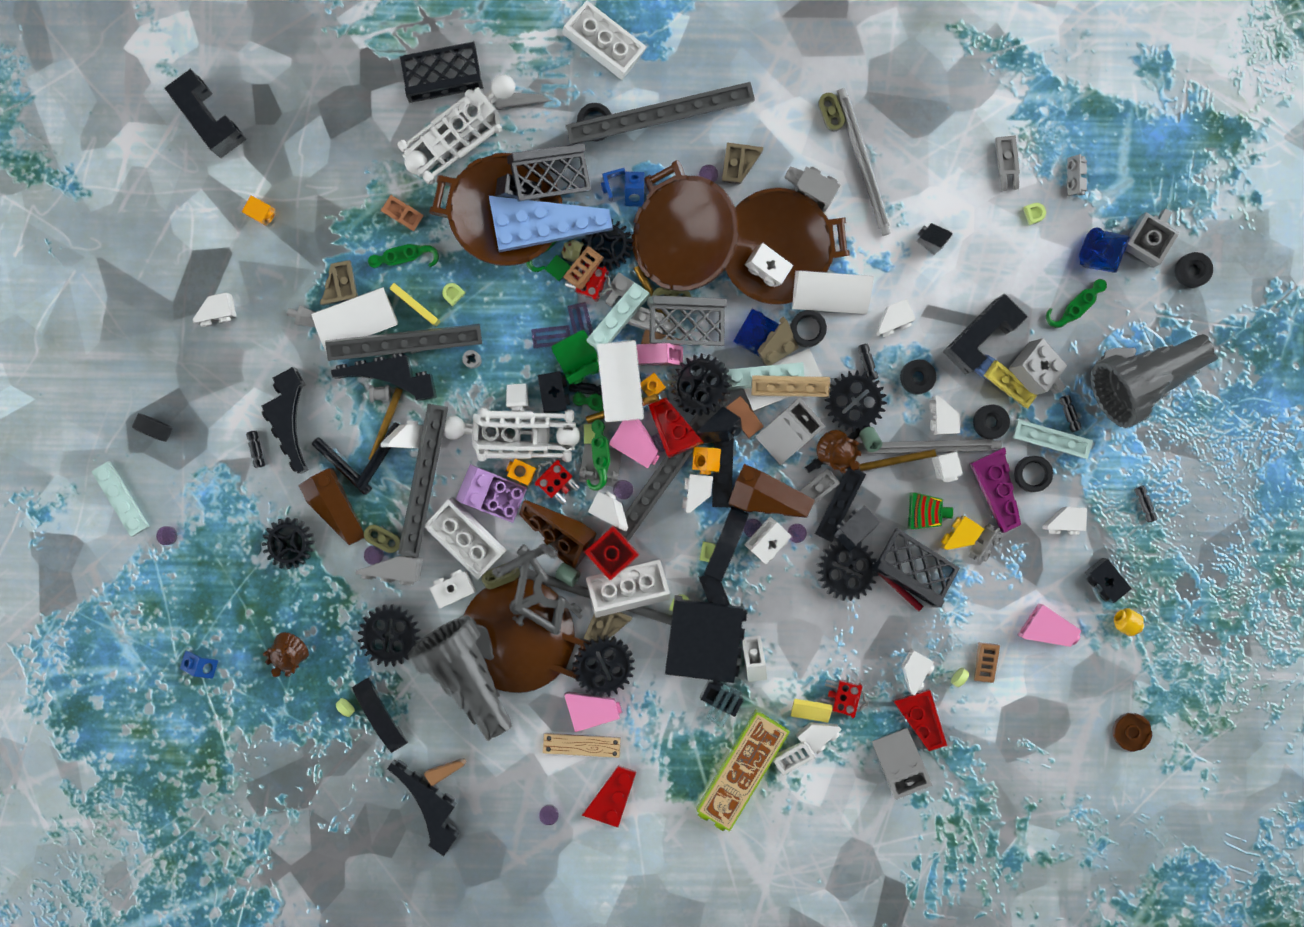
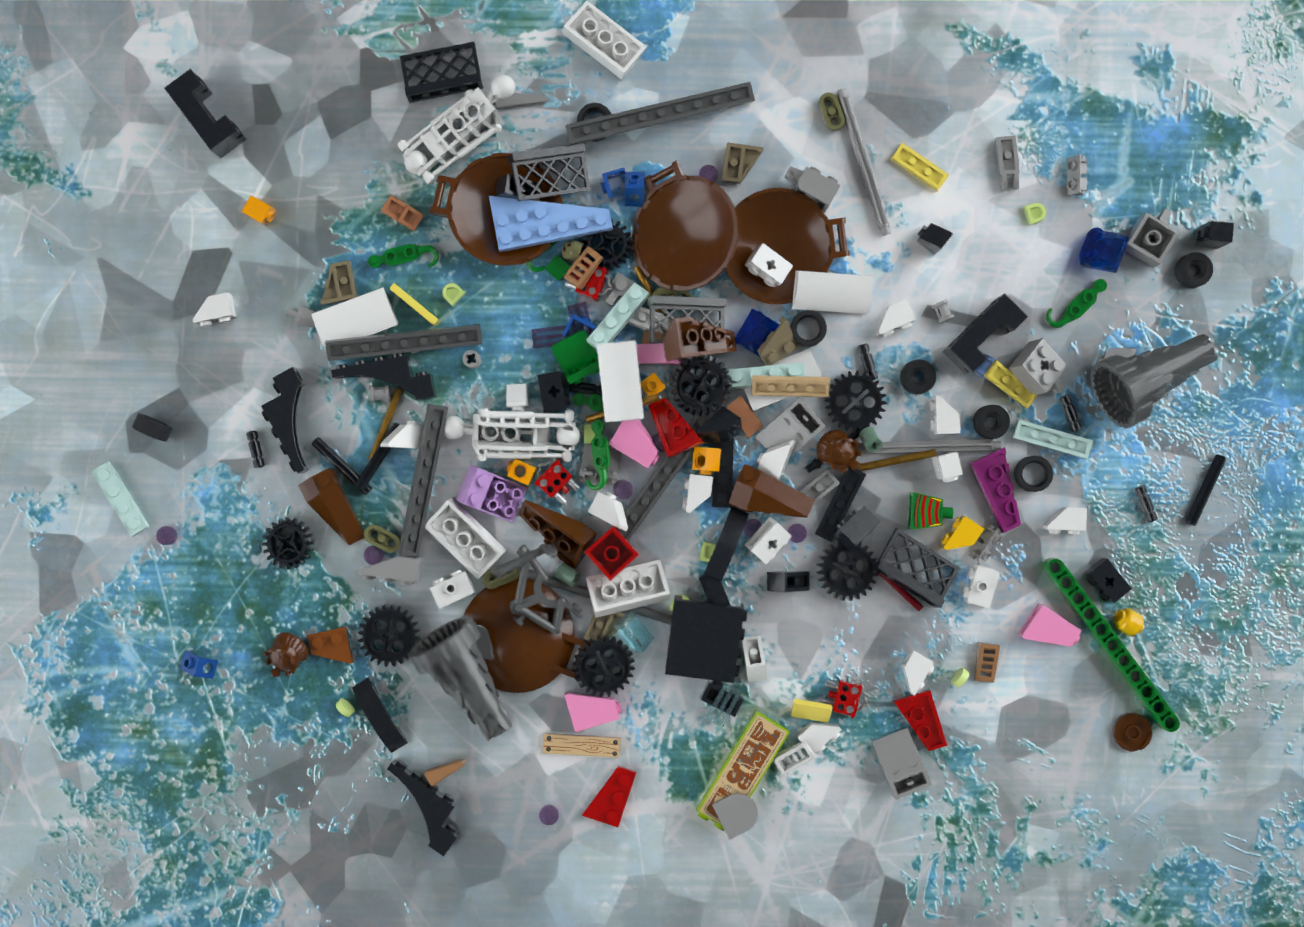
none -> dark orange wing [307,626,354,663]
none -> blue bracket [562,314,597,338]
none -> clear light blue slope [614,611,654,652]
none -> reddish brown wedge [663,317,737,361]
none -> light grey tile [712,793,758,840]
none -> white slope [757,440,796,480]
none -> black slope [767,571,809,592]
none -> light yellow tile [890,143,949,192]
none -> light grey bush [931,299,955,324]
none -> white brick [962,564,1000,609]
none -> green beam [1043,558,1180,732]
none -> black axle [1185,455,1226,526]
none -> black brick [1194,221,1234,249]

